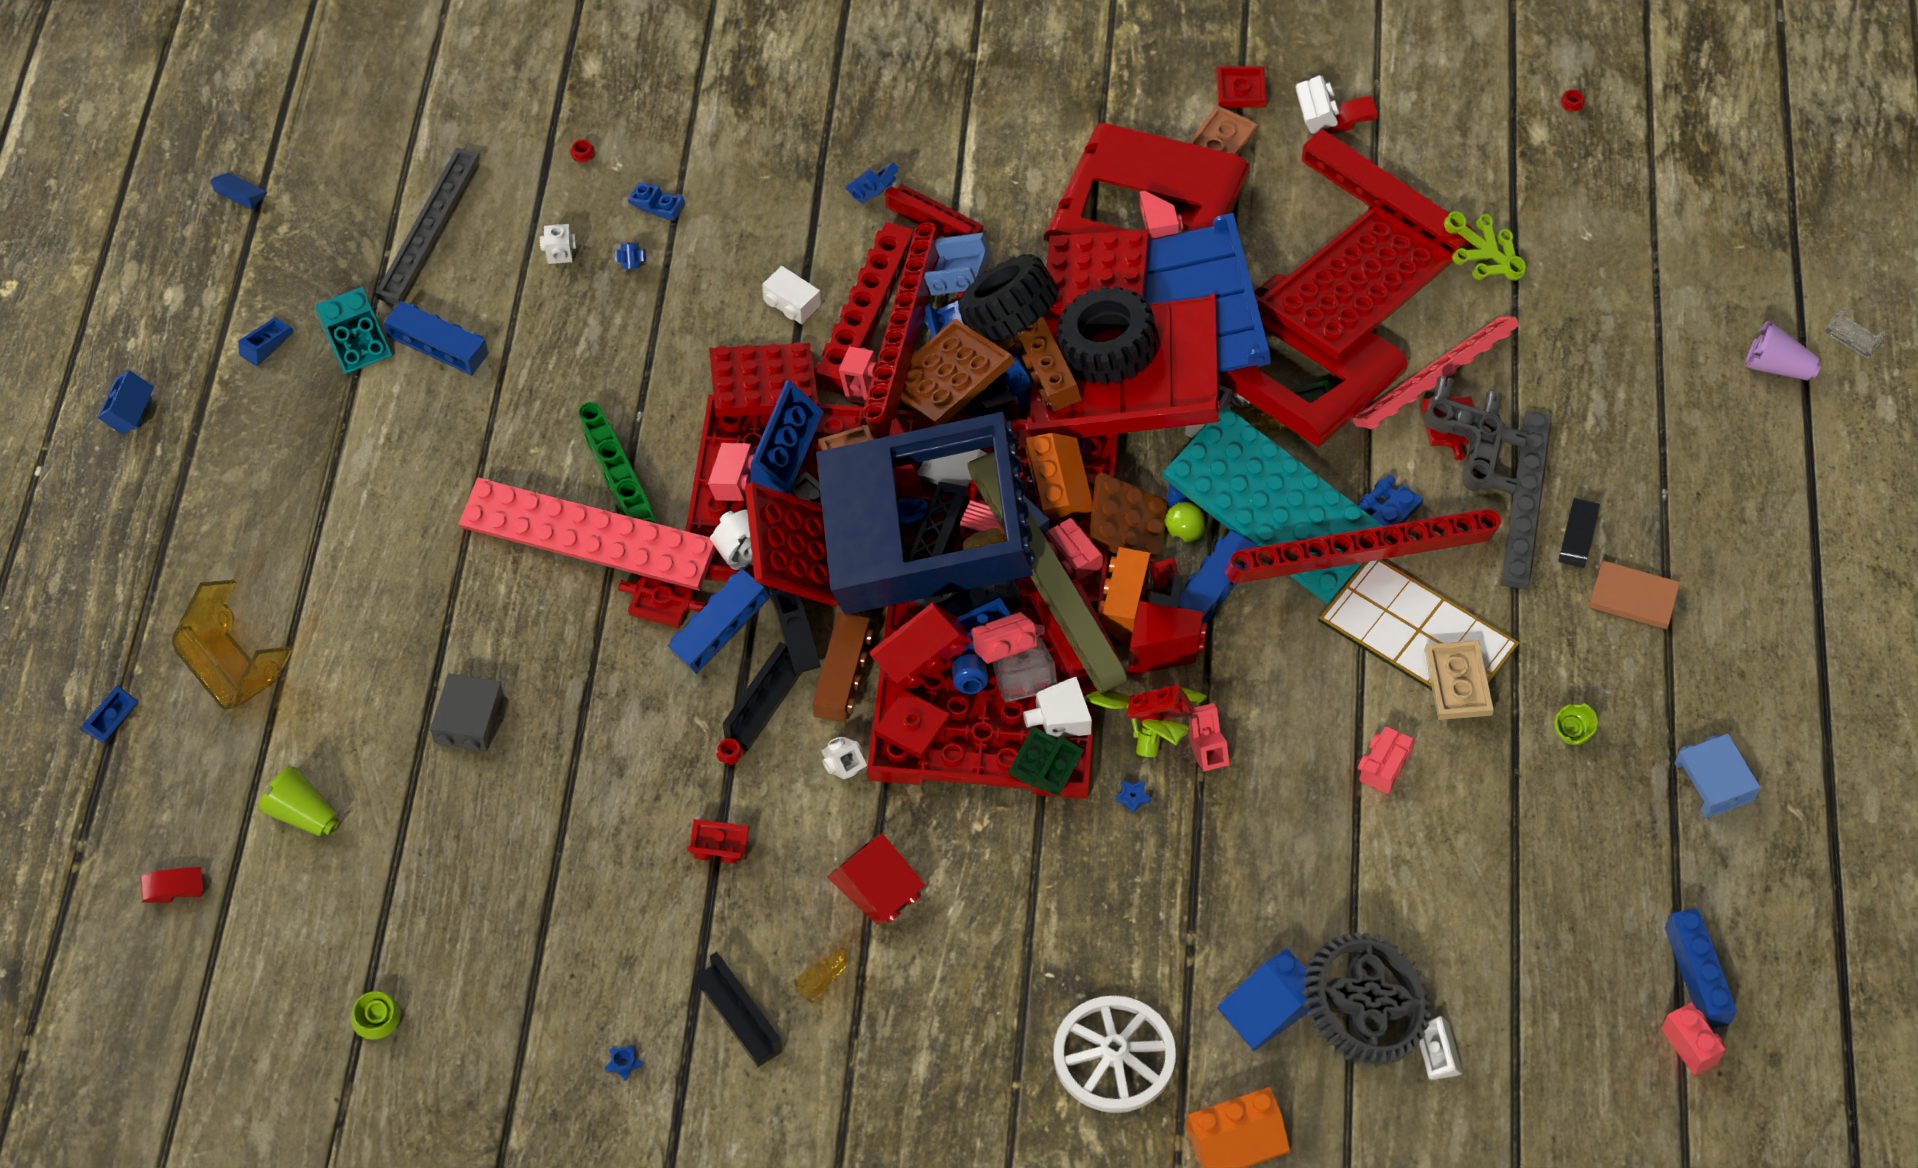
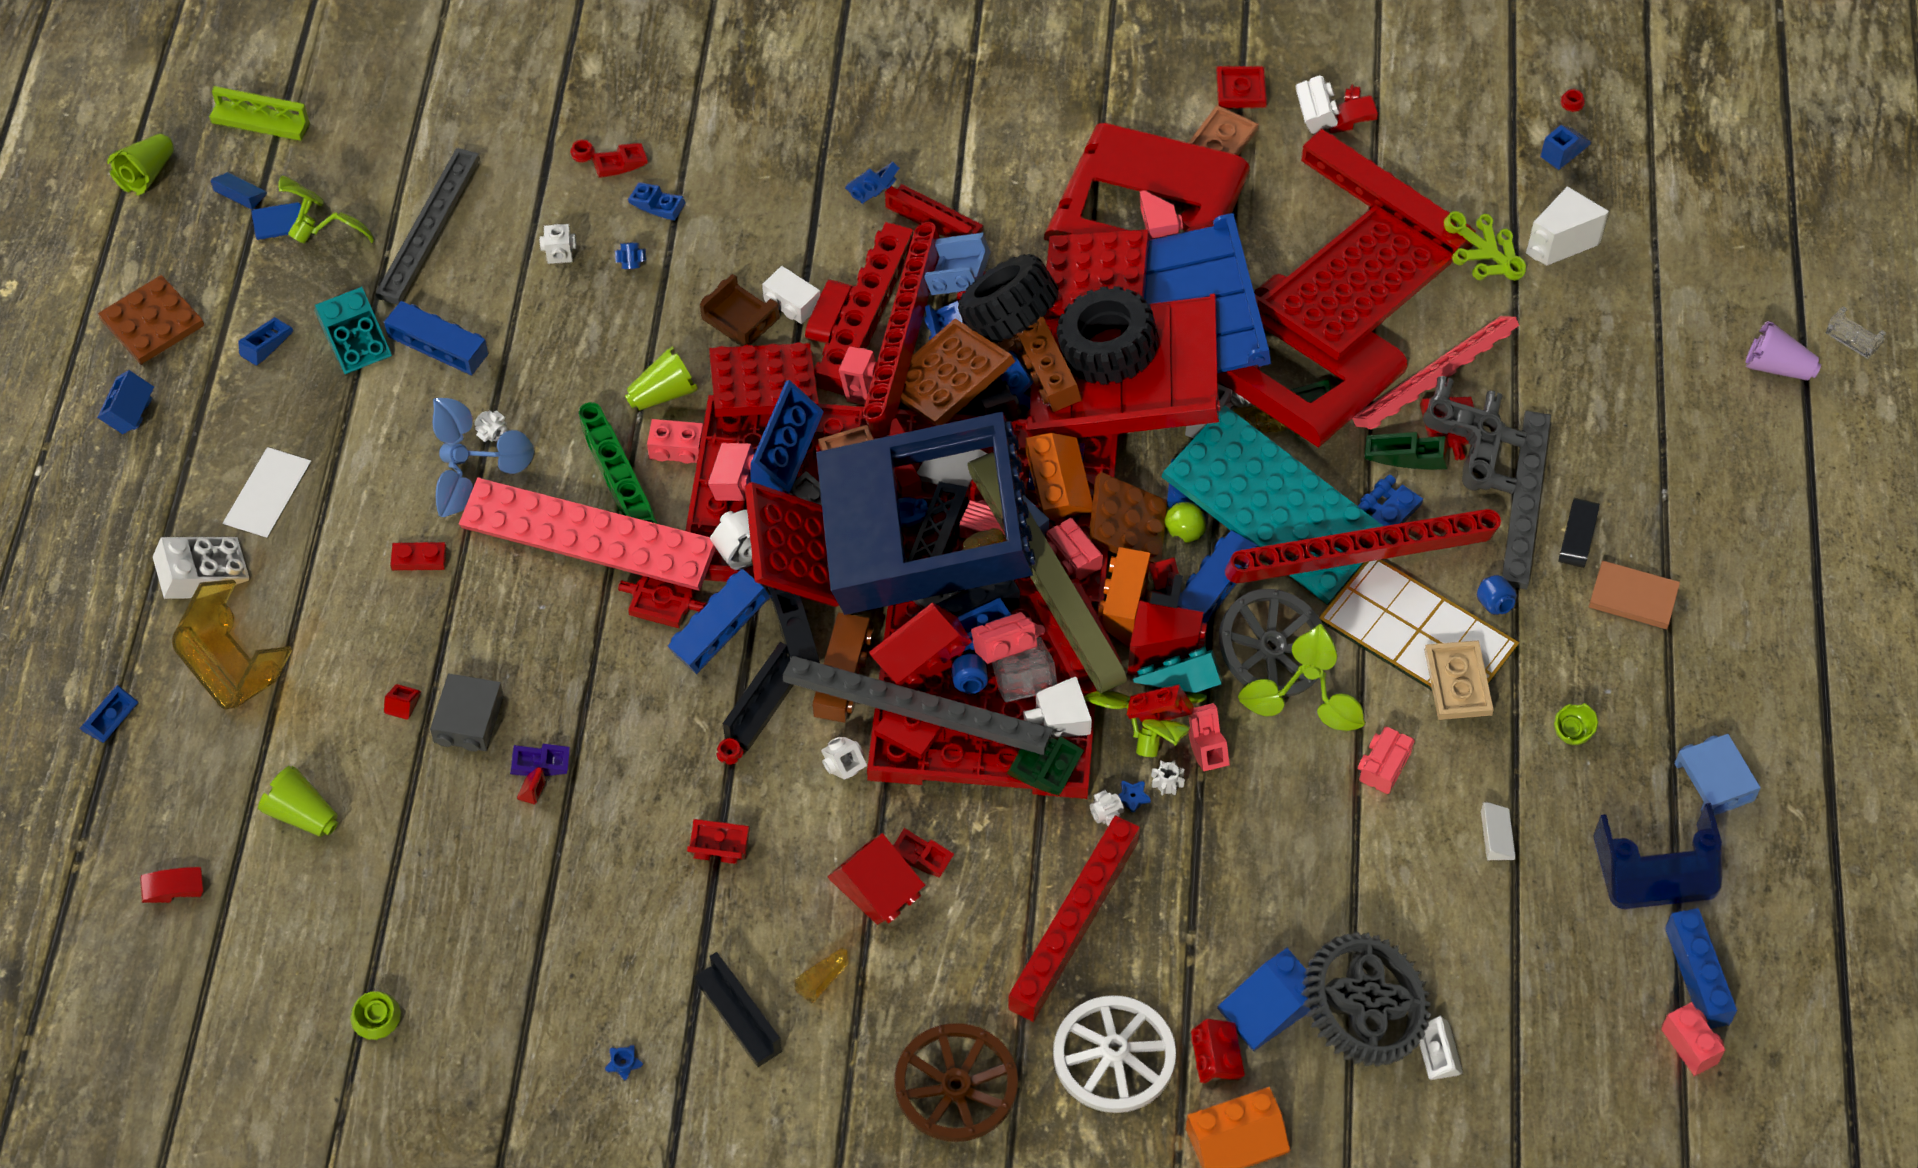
none -> dark orange plate [98,275,205,365]
none -> lime cone [107,134,174,195]
none -> white slope [153,537,250,599]
none -> lime fence [209,86,310,141]
none -> white sticker [222,447,311,538]
none -> blue slope [251,202,301,240]
none -> lime plant [278,176,374,244]
none -> red slope [384,684,421,719]
none -> red plate [390,542,447,571]
none -> medium blue plant [432,398,534,517]
none -> white gear [475,410,507,442]
none -> dark purple slope [510,744,570,776]
none -> red slope [517,767,546,804]
none -> red slope [592,143,648,178]
none -> lime cone [625,347,699,411]
none -> coral brick [647,419,703,464]
none -> reddish brown panel [700,274,779,346]
none -> dark grey plate [783,656,1053,755]
none -> red beam [805,279,853,344]
none -> red slope [893,828,954,878]
none -> reddish brown wheel [894,1023,1018,1142]
none -> red brick [1008,815,1140,1022]
none -> white gear [1090,790,1124,826]
none -> teal slope [1133,647,1223,693]
none -> white gear [1151,761,1185,795]
none -> red bracket [1191,1019,1245,1084]
none -> dark grey wheel [1219,589,1324,698]
none -> lime plant [1238,624,1366,731]
none -> red plate [1345,84,1361,102]
none -> dark green slope [1365,432,1449,470]
none -> blue head [1476,575,1517,615]
none -> white slope [1481,803,1515,860]
none -> white slope [1526,186,1609,266]
none -> blue slope [1541,125,1591,170]
none -> clear blue windscreen [1593,803,1722,909]

